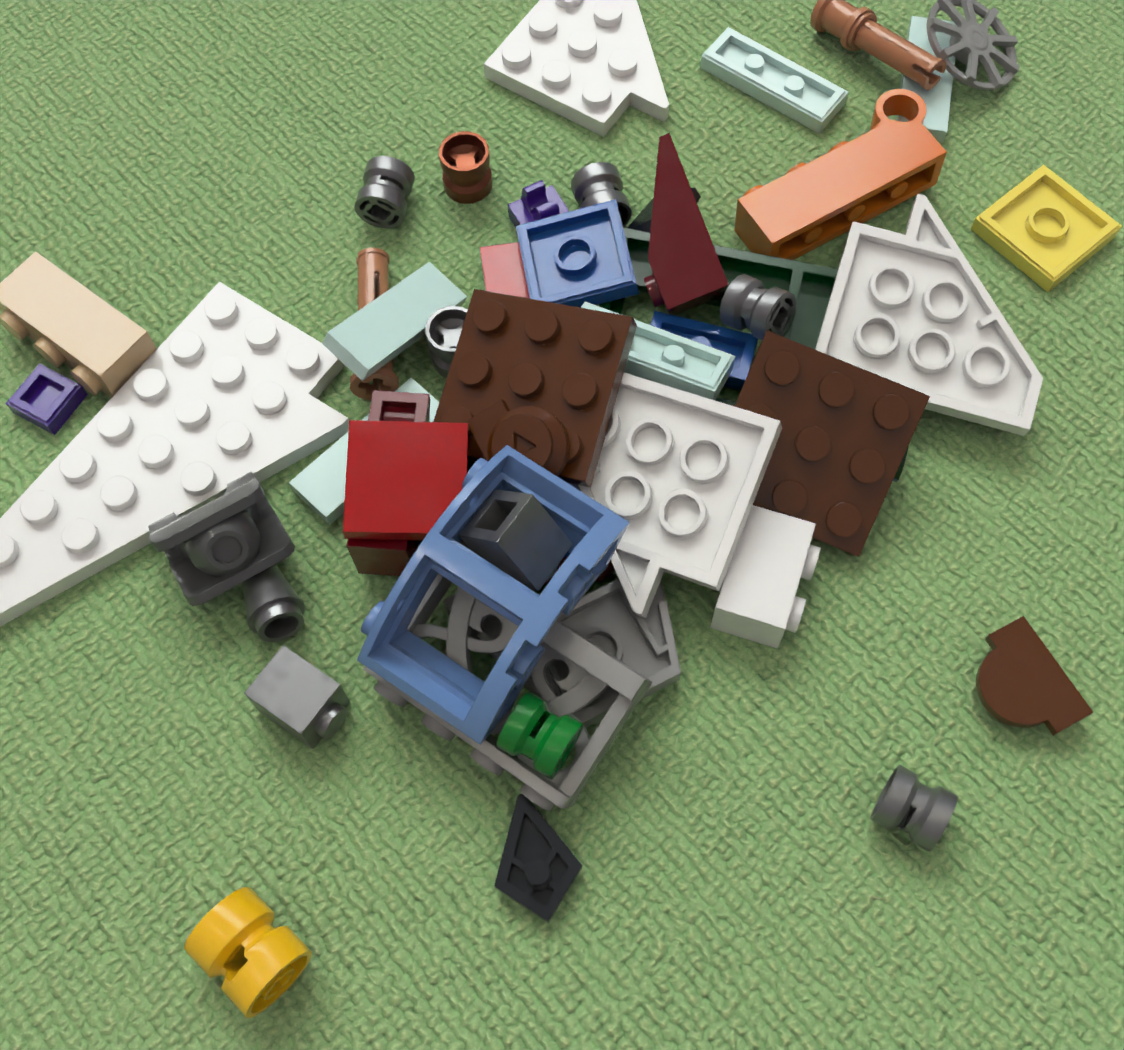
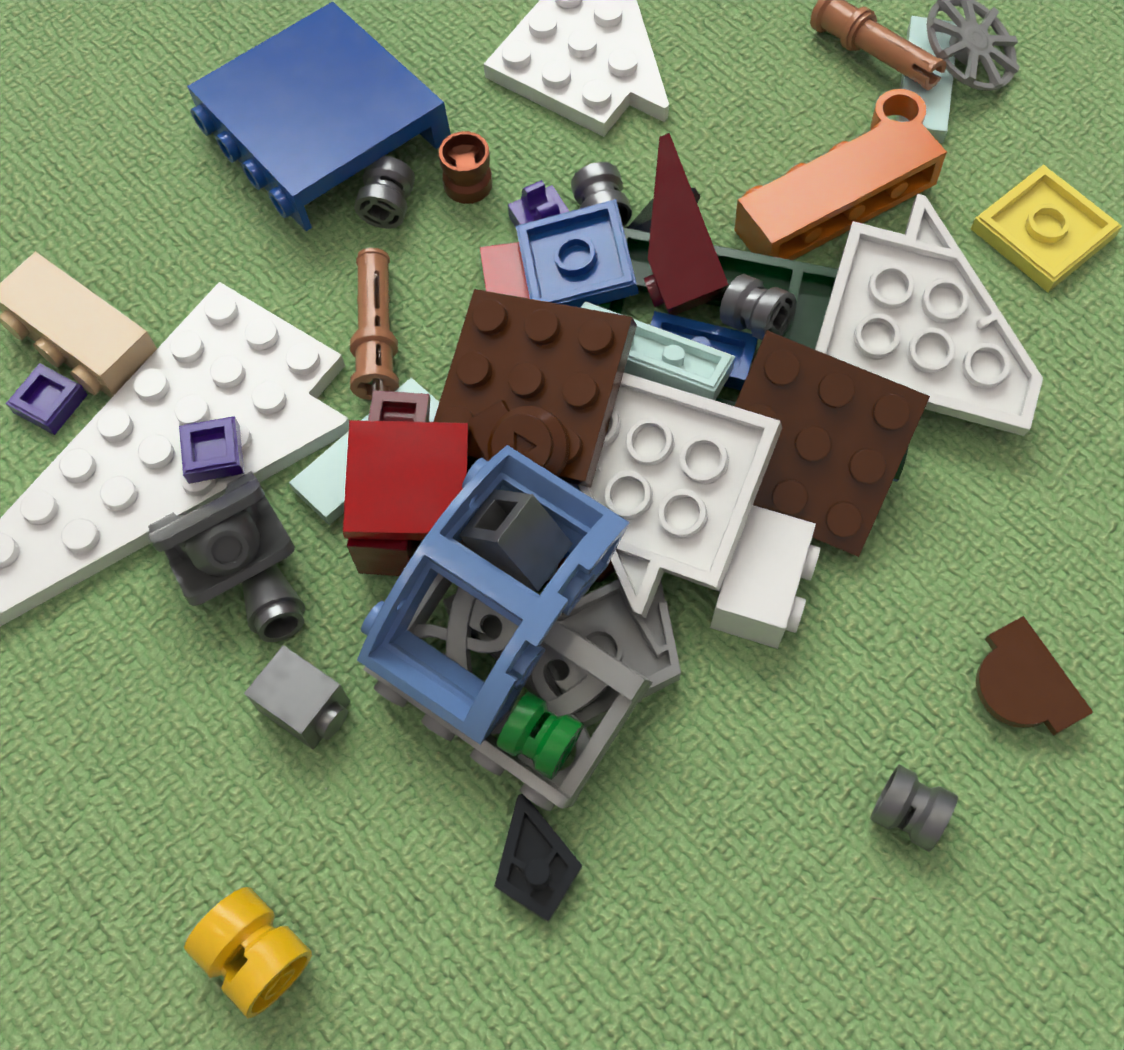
light aqua tile [322,262,467,381] -> none
flat silver wheel [425,306,468,378] -> none
light aqua tile [700,27,848,134] -> none
none -> tile [179,416,245,484]
none -> panel [187,1,451,231]

